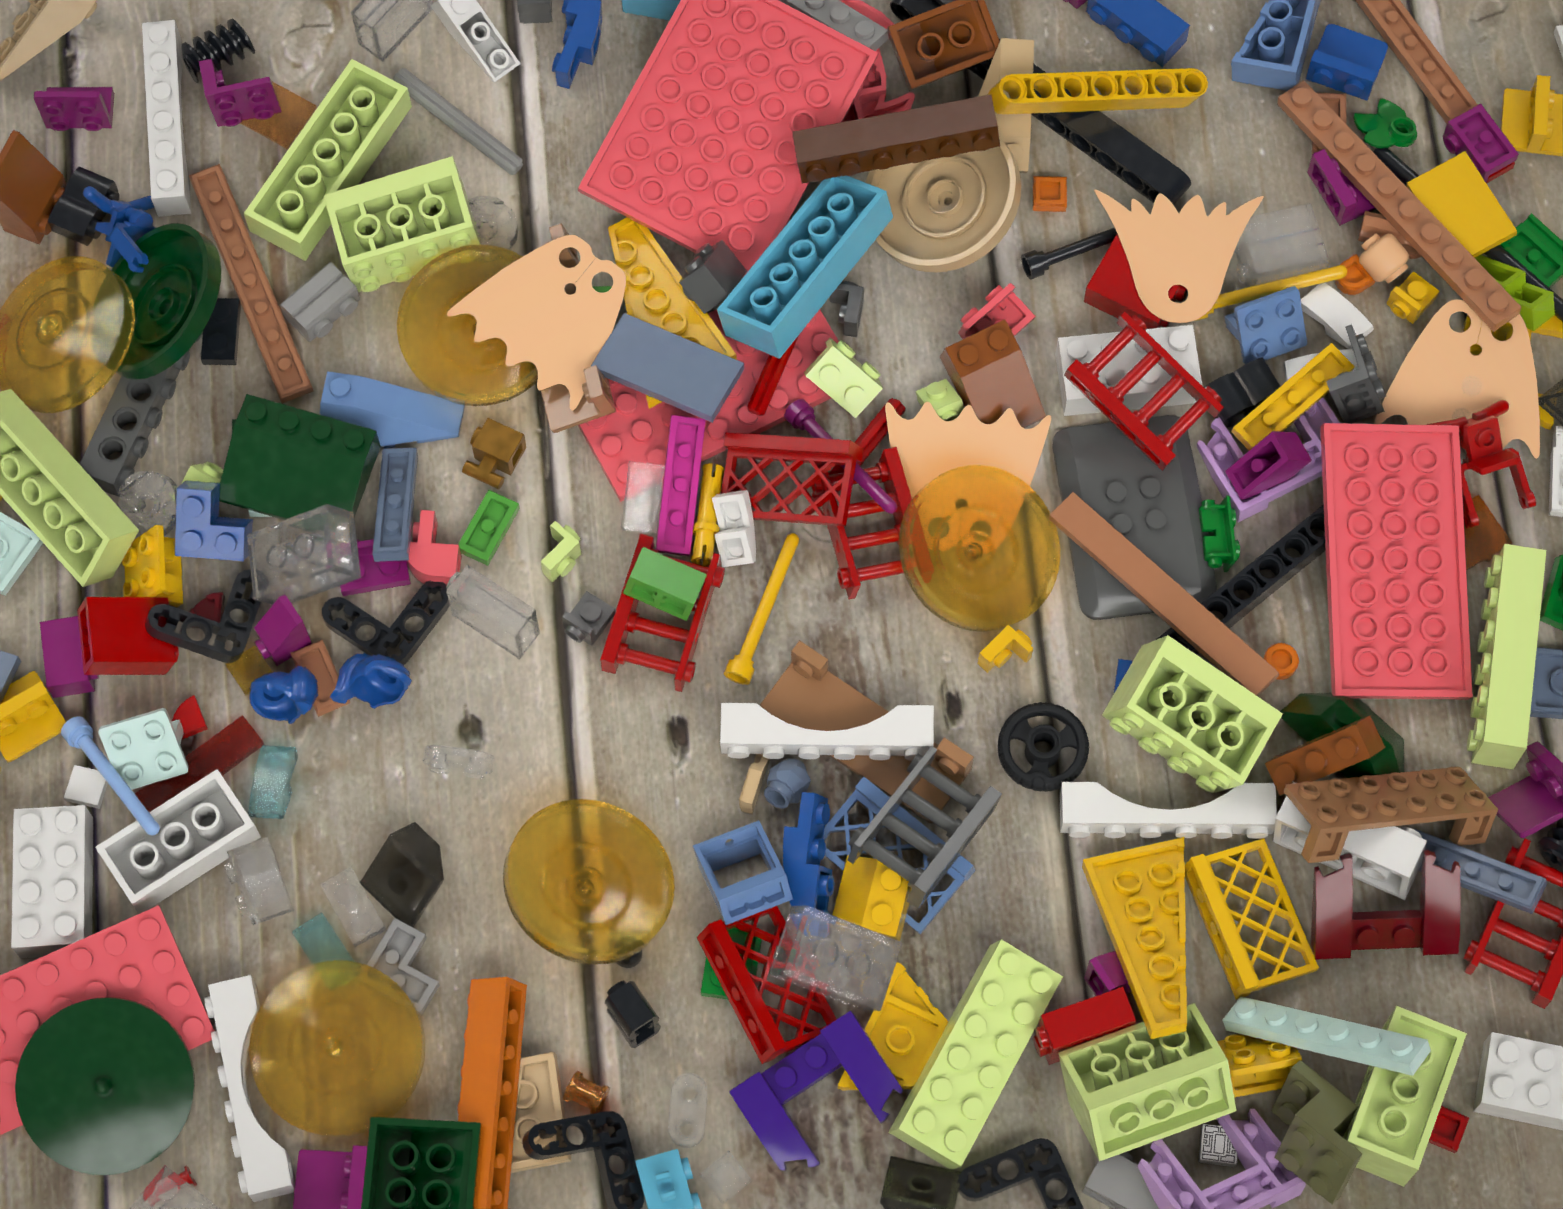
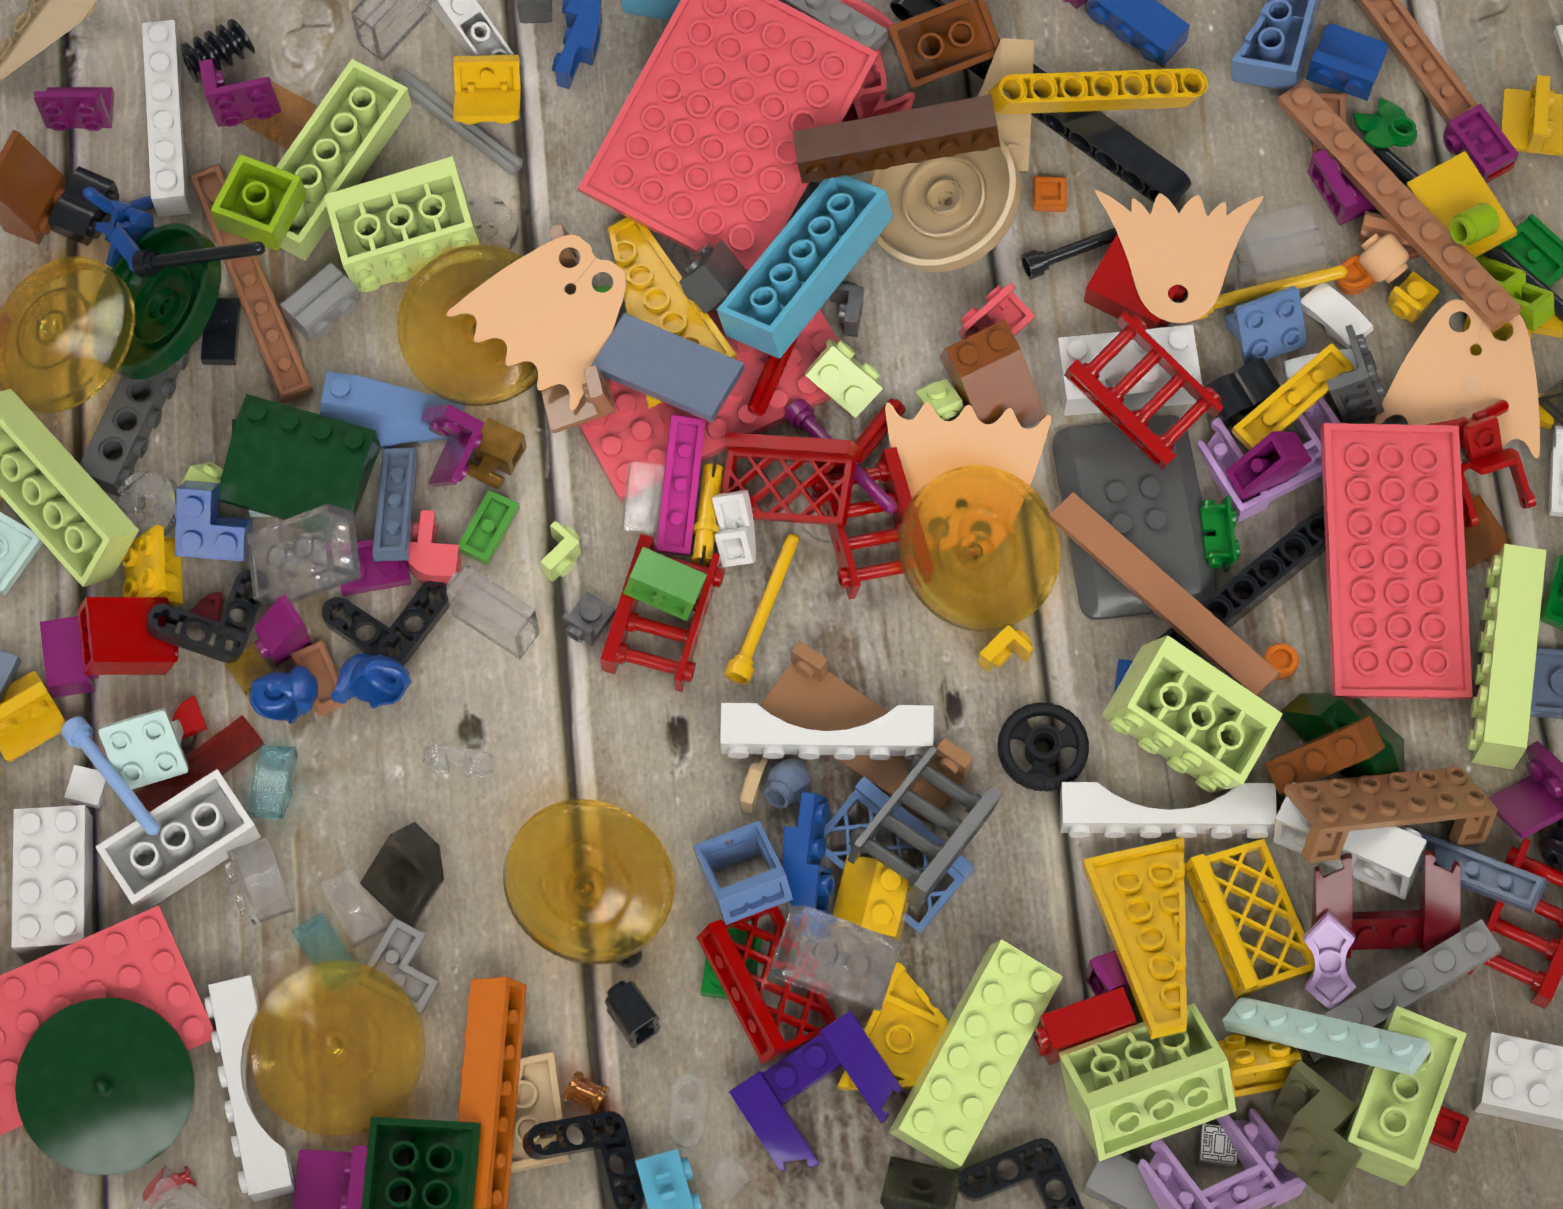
none -> black piece [132,241,265,278]
none -> lime brick [210,154,306,251]
none -> magenta bracket [421,404,484,487]
none -> yellow bracket [453,55,521,125]
none -> lavender tile [1303,911,1357,1010]
none -> light grey plate [1306,919,1502,1065]
none -> lime brick [1449,203,1499,245]

